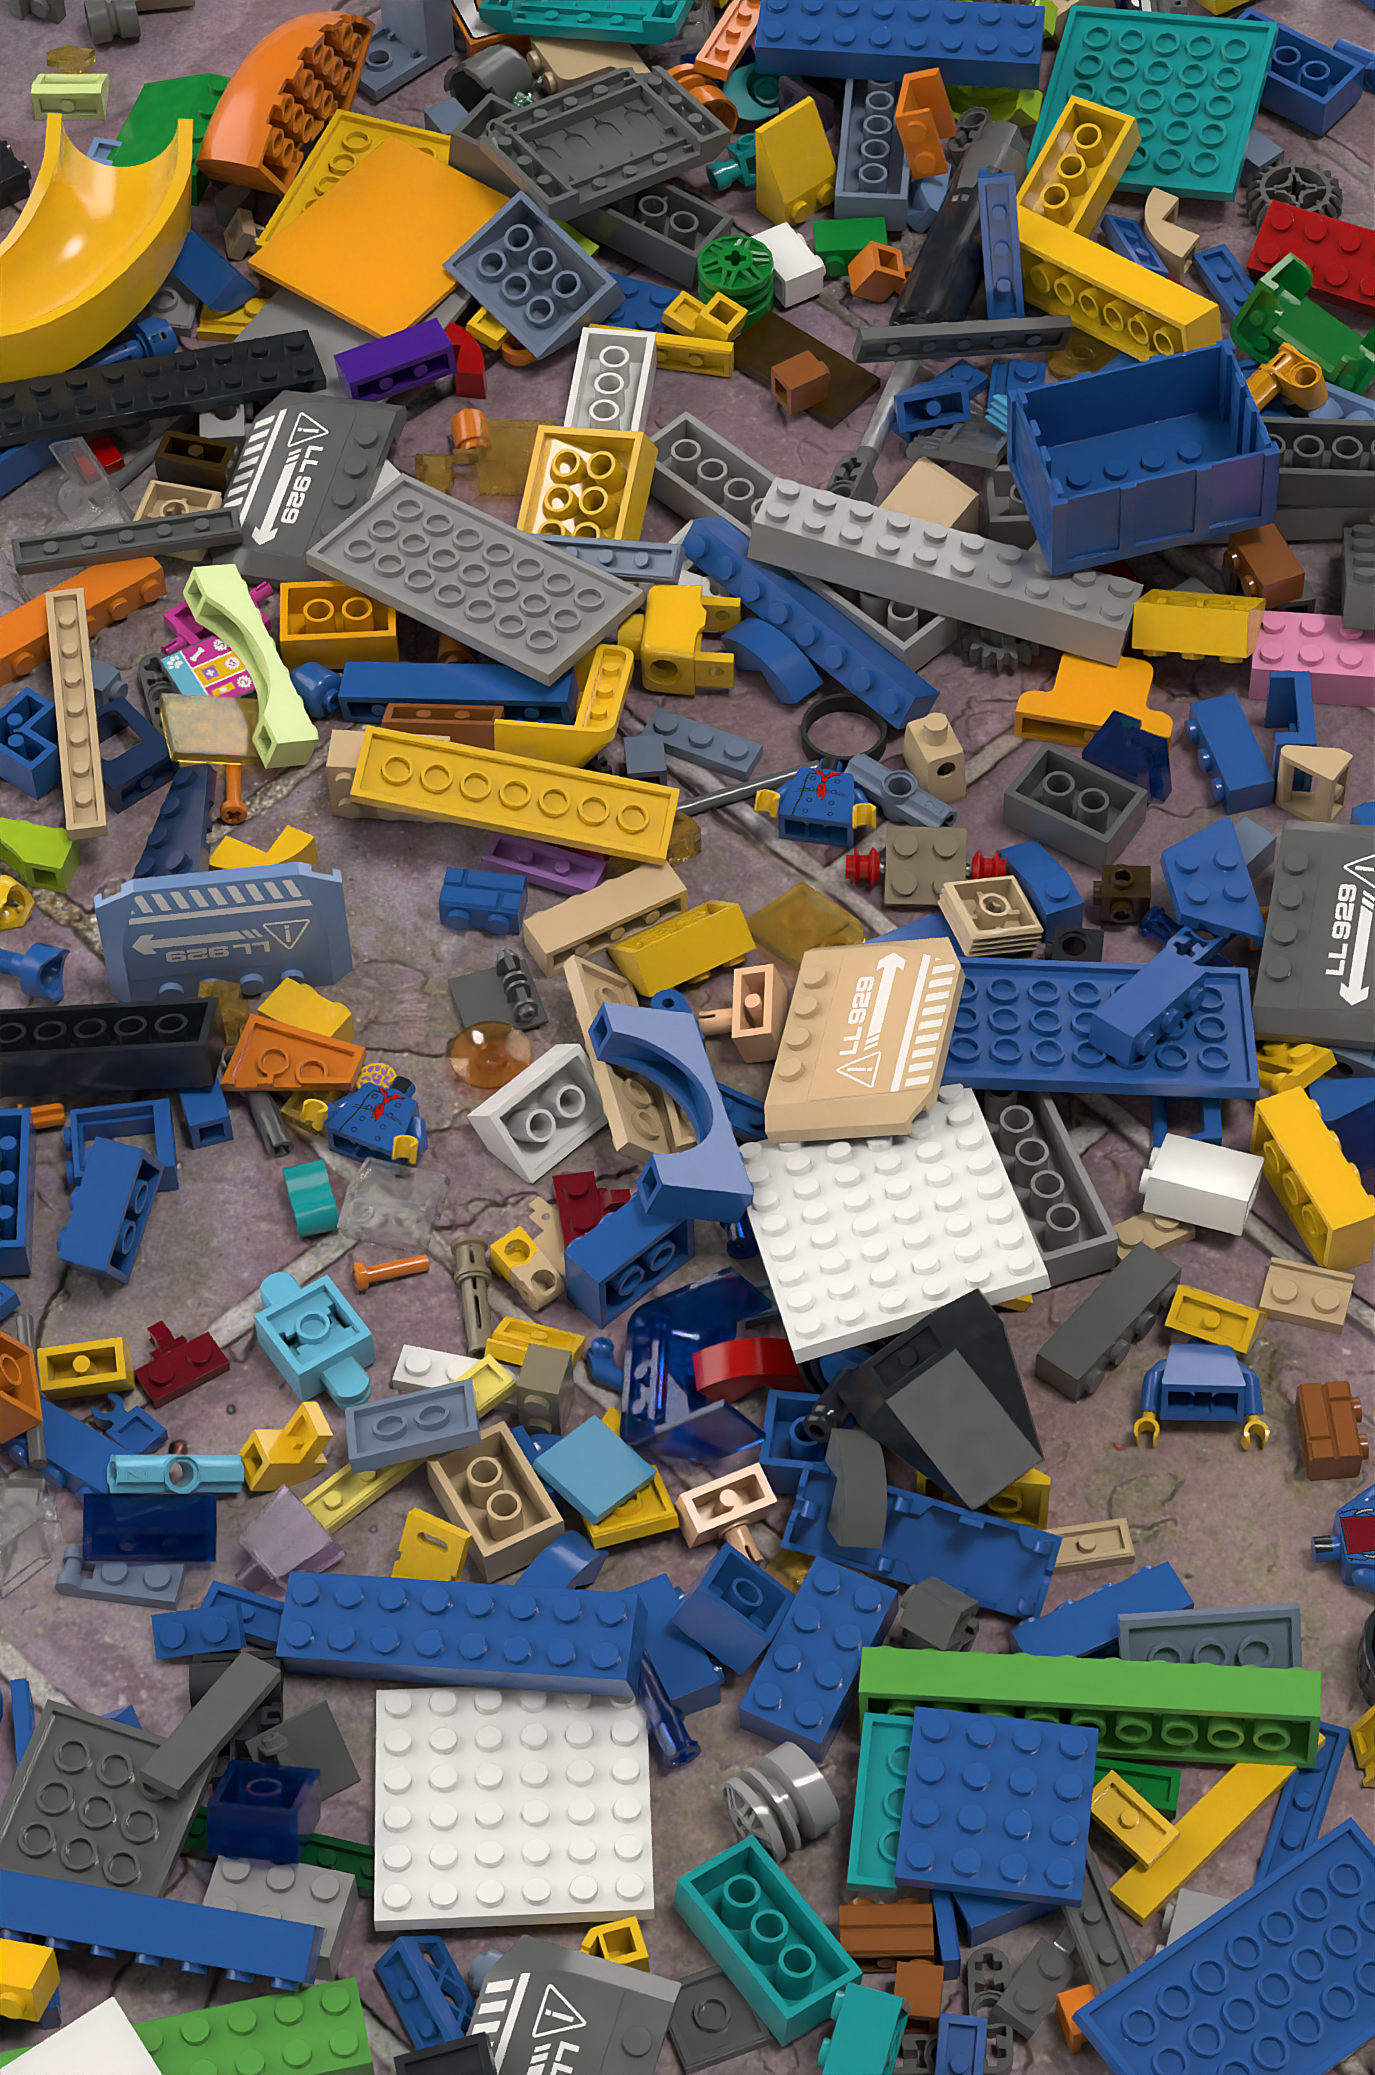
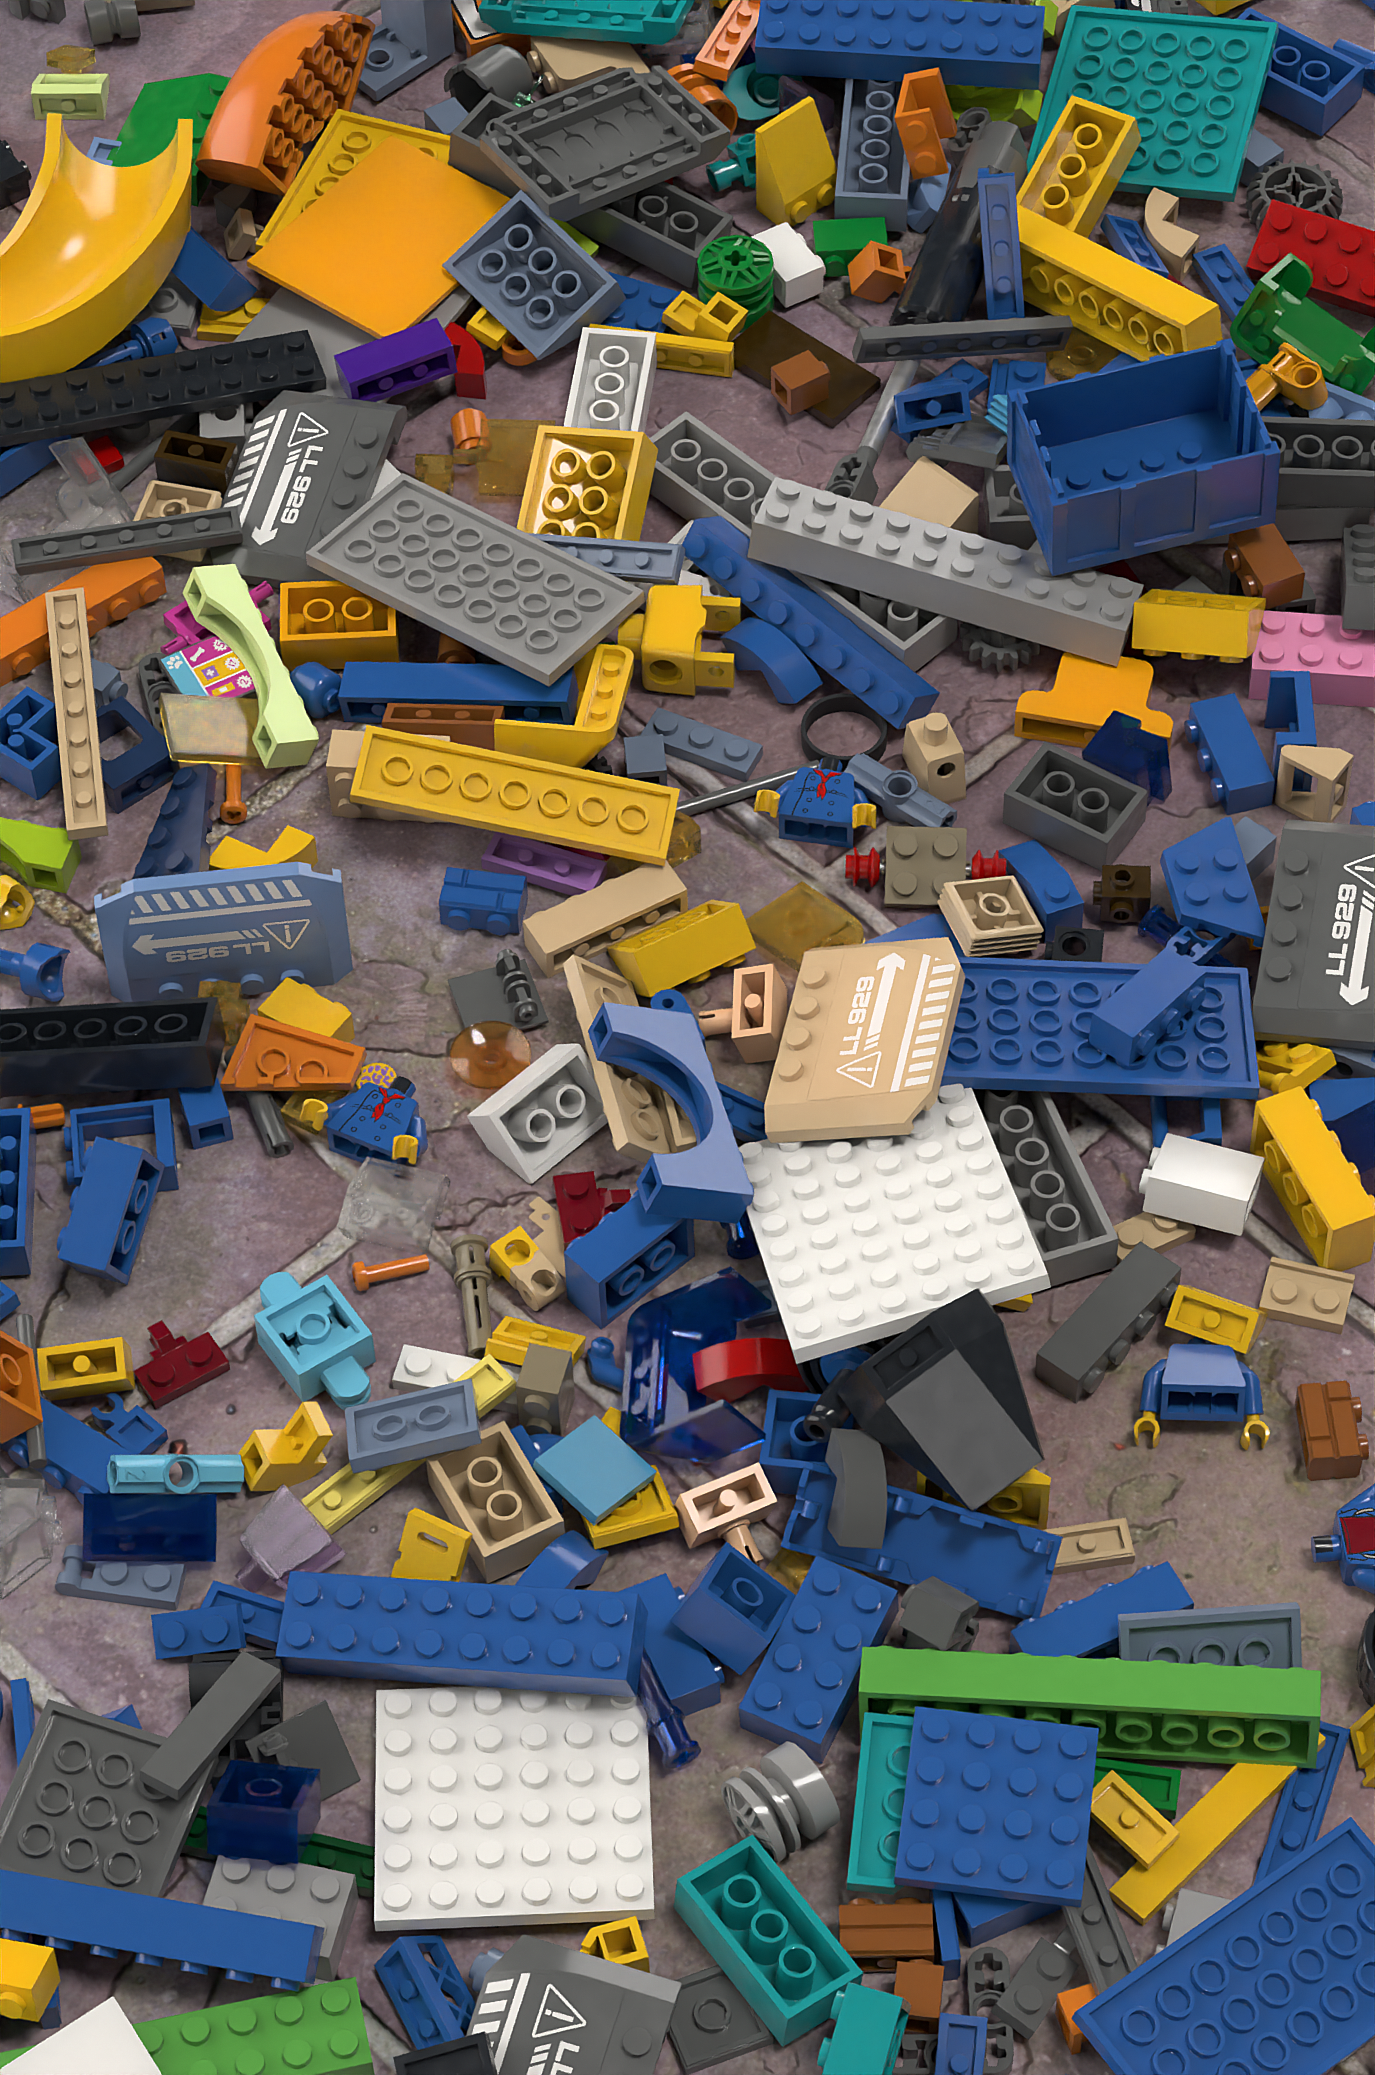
teal axle [282,1159,341,1238] -> none

